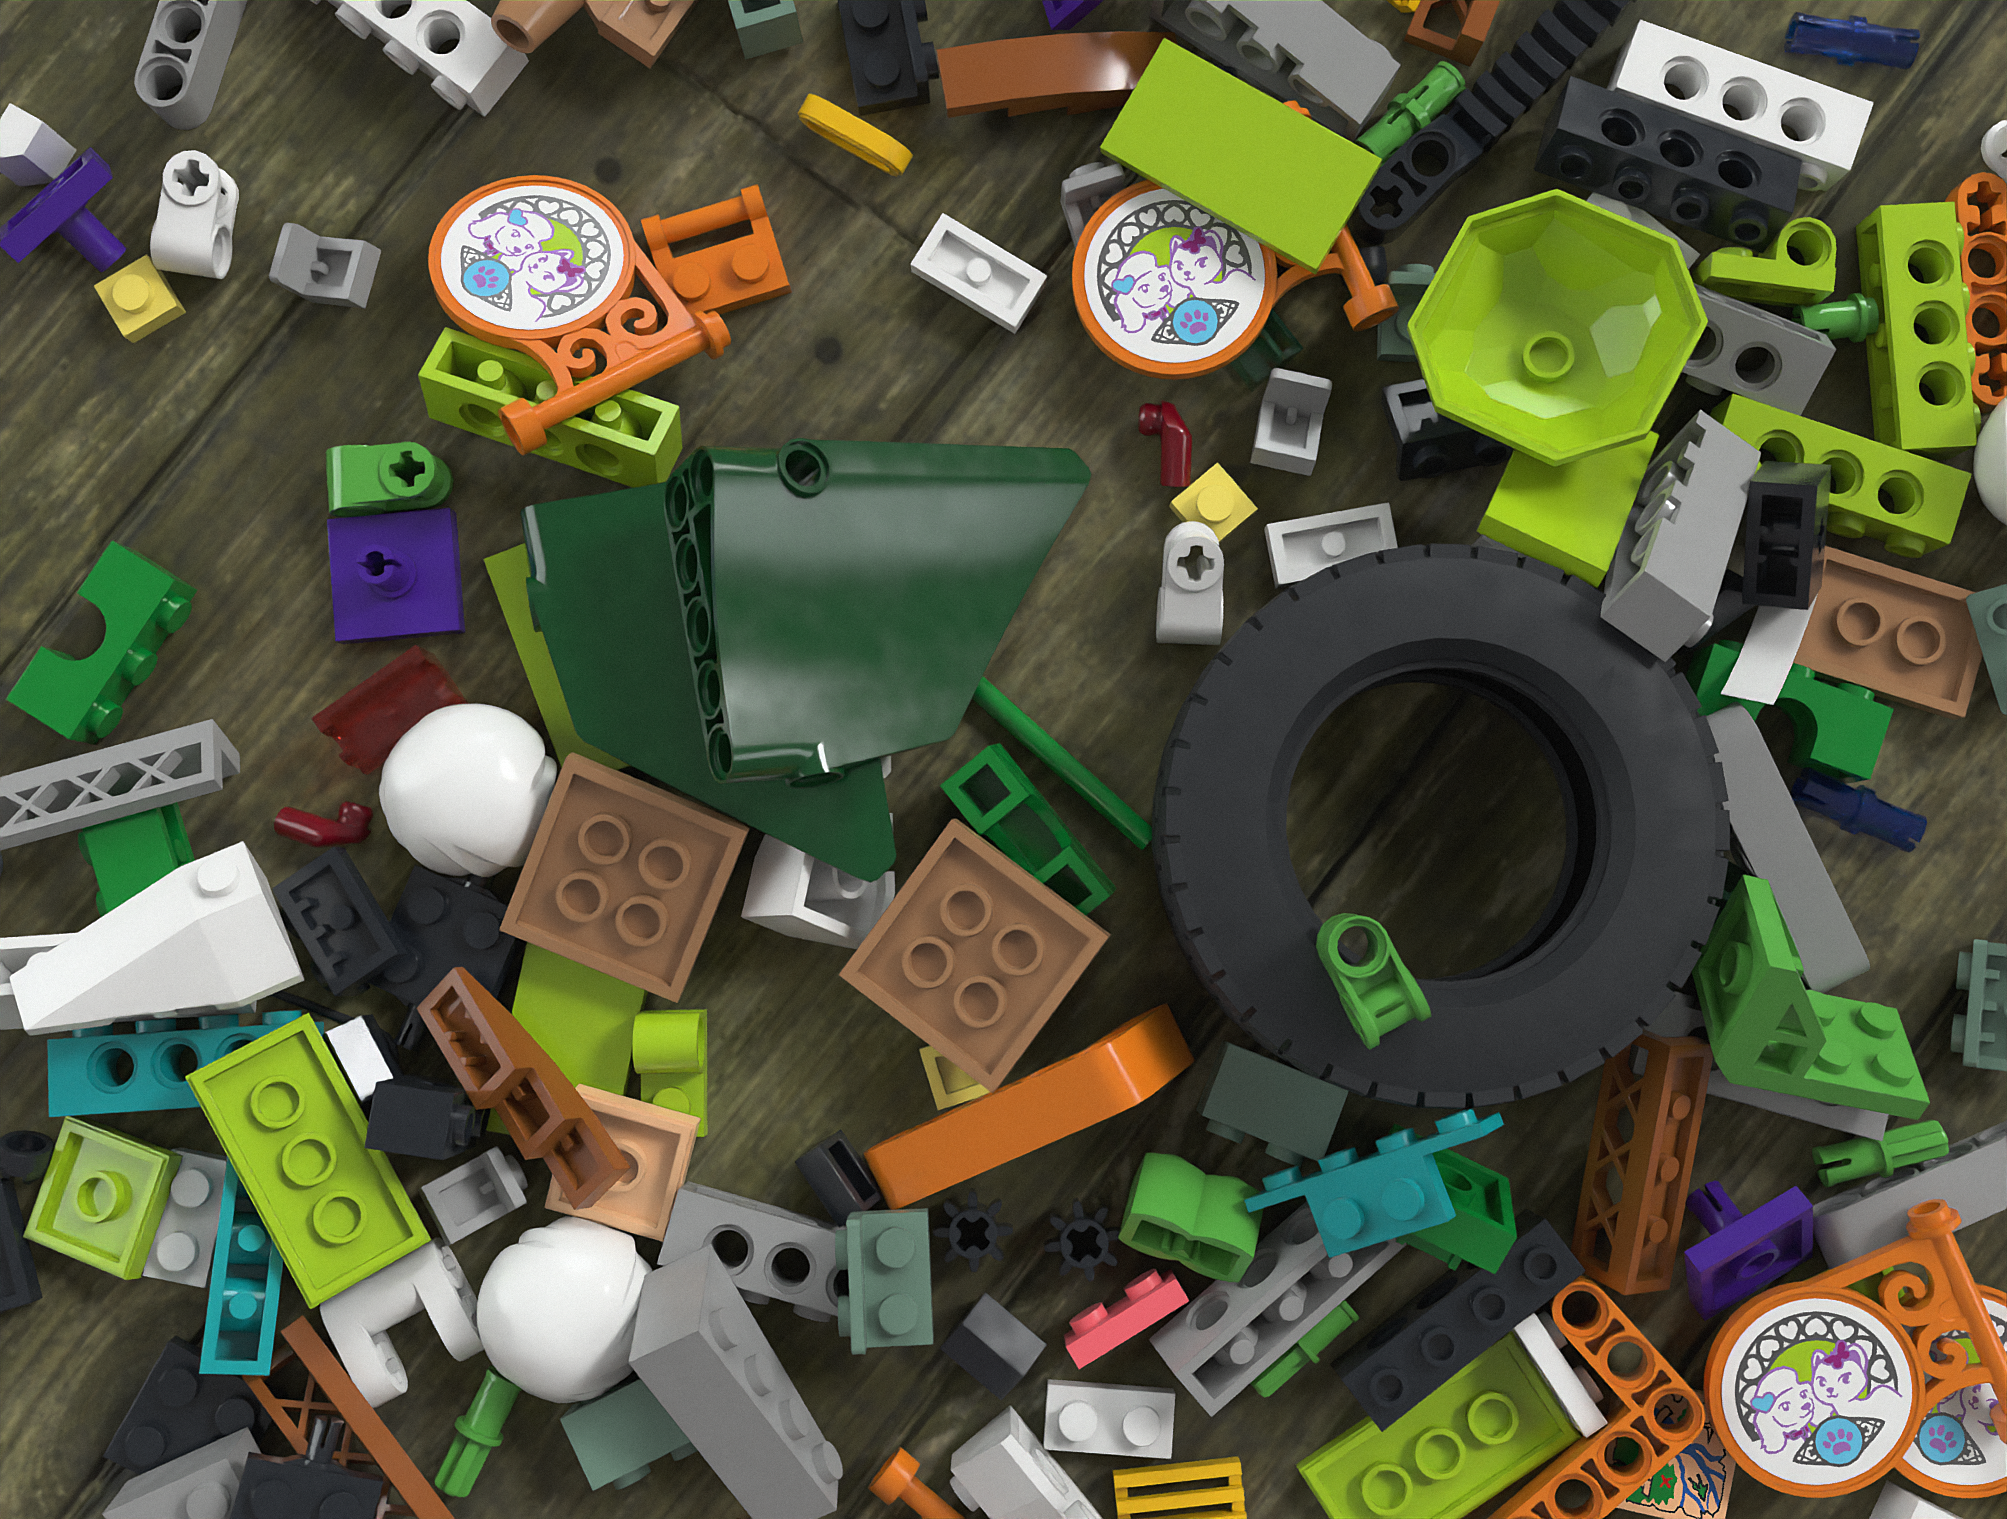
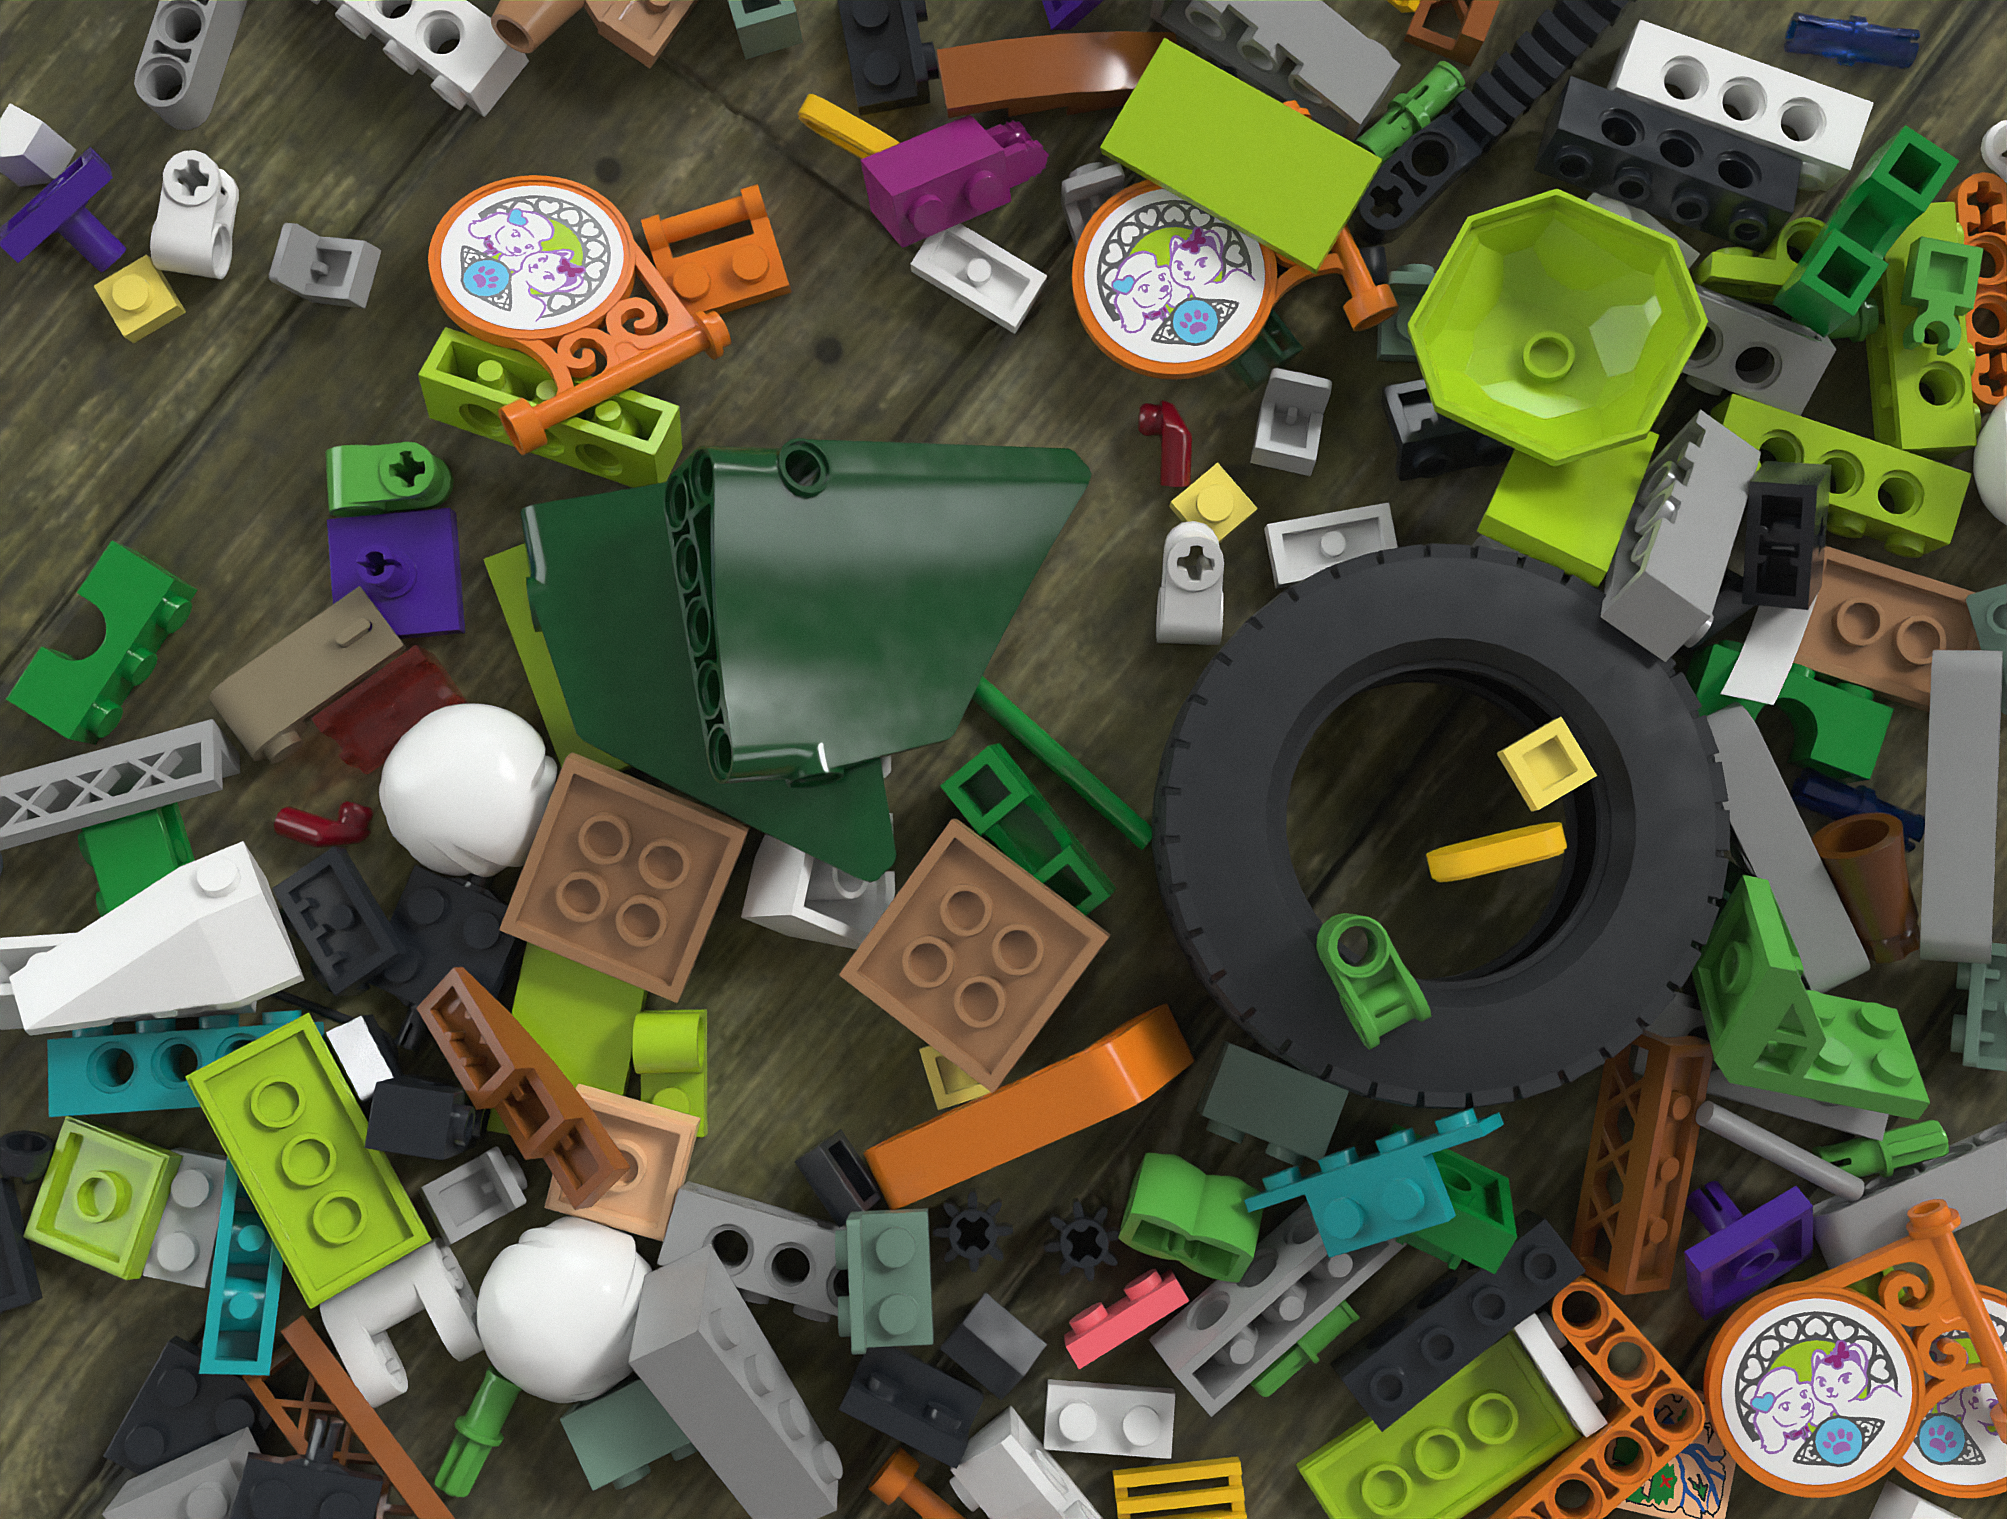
none -> dark tan door [209,586,406,764]
none -> black bracket [839,1346,984,1469]
none -> magenta hinge [860,114,1049,248]
none -> yellow tile [1426,822,1567,882]
none -> light yellow plate [1497,717,1597,811]
none -> light grey bar [1696,1101,1865,1202]
none -> green arch [1772,125,1959,338]
none -> reddish brown plant [1811,813,1921,963]
none -> bright green plate [1900,236,1983,356]
none -> light grey beam [1920,650,2003,964]

